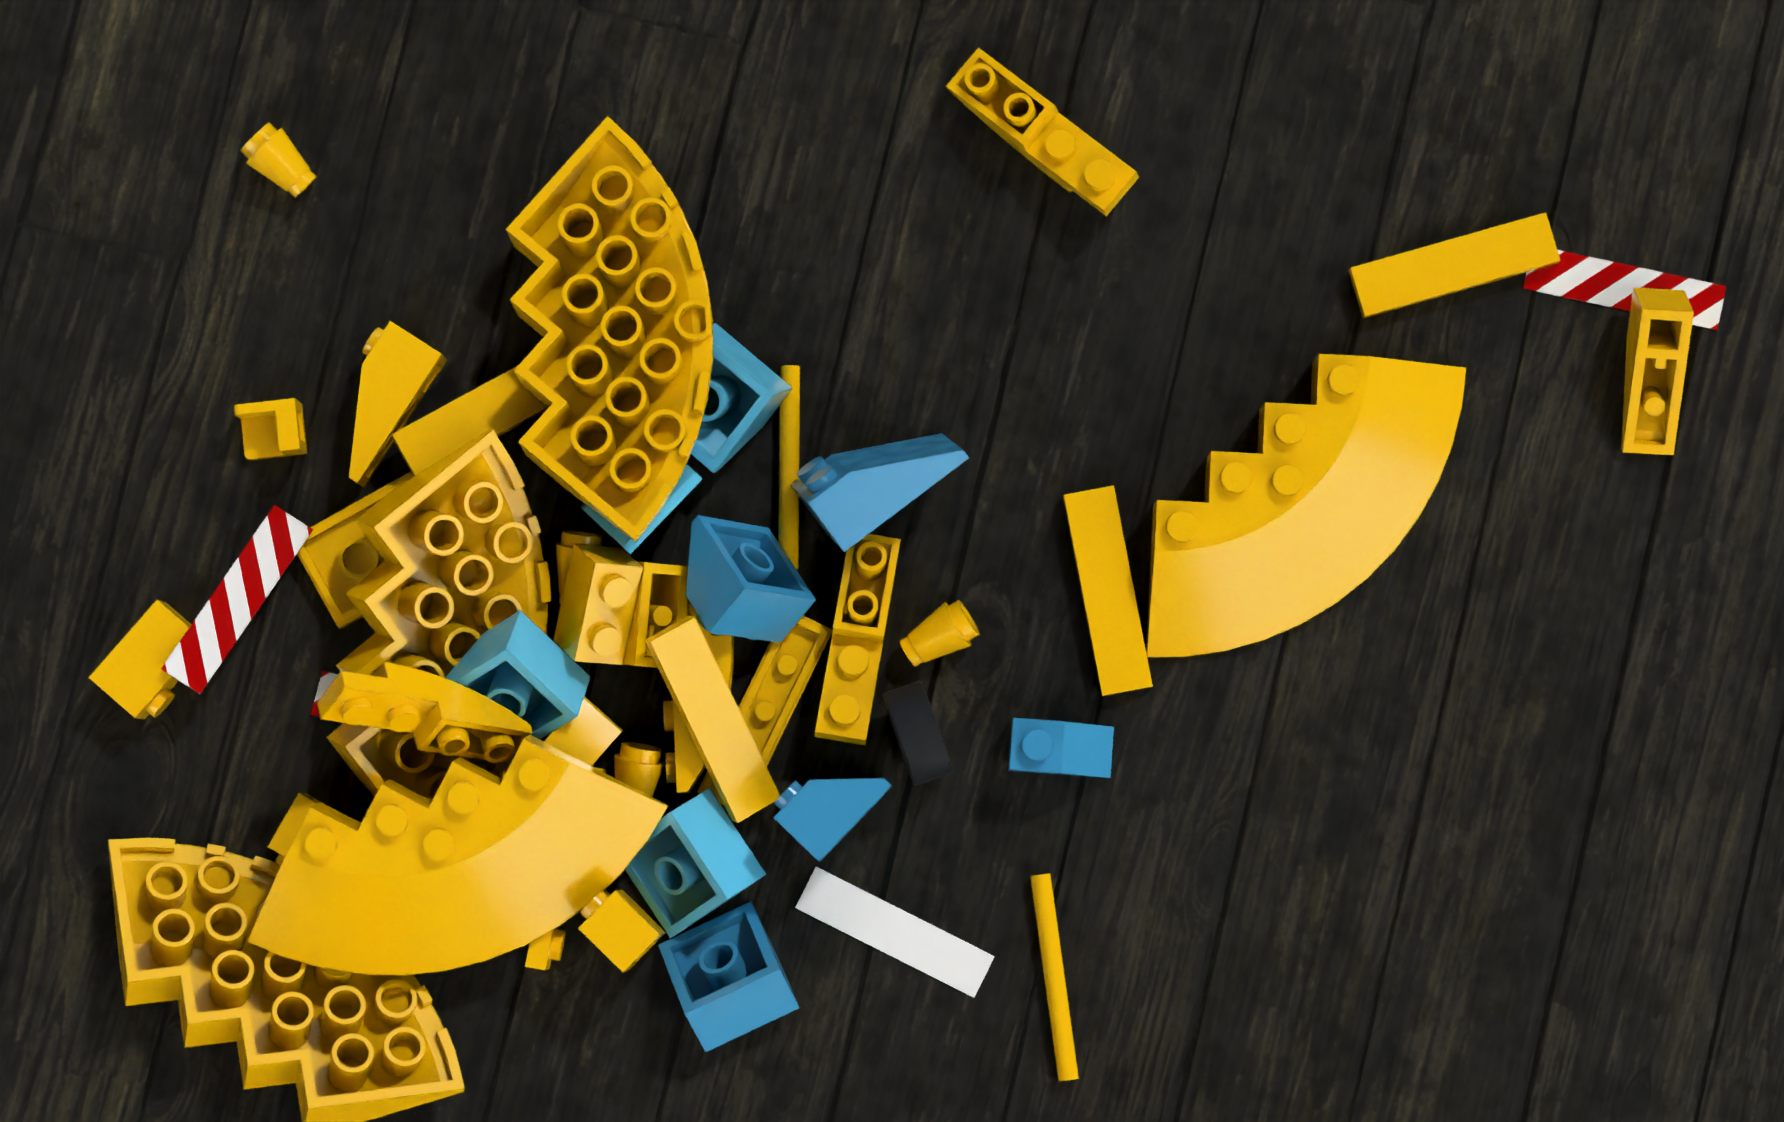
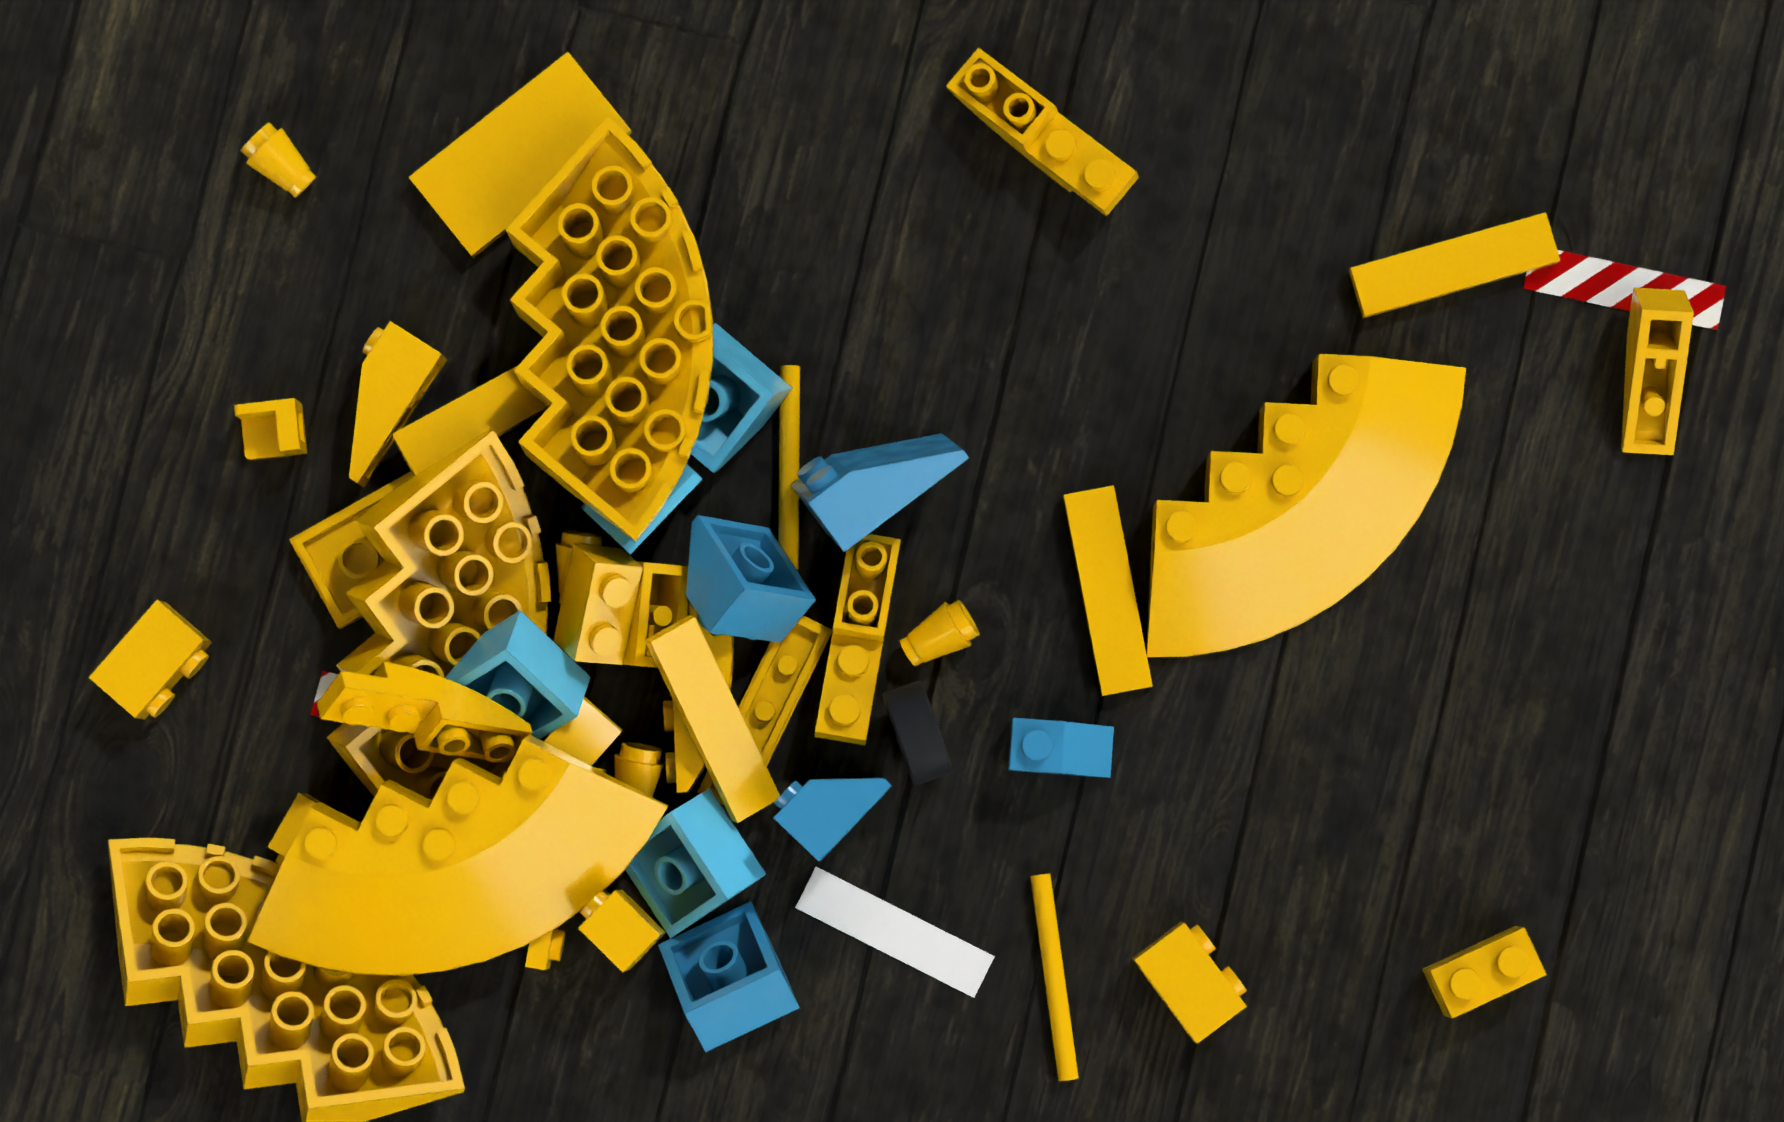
sticker [161,505,313,694] -> none
none -> yellow tile [409,52,632,258]
none -> yellow brick [1132,922,1247,1044]
none -> yellow brick [1422,926,1547,1018]

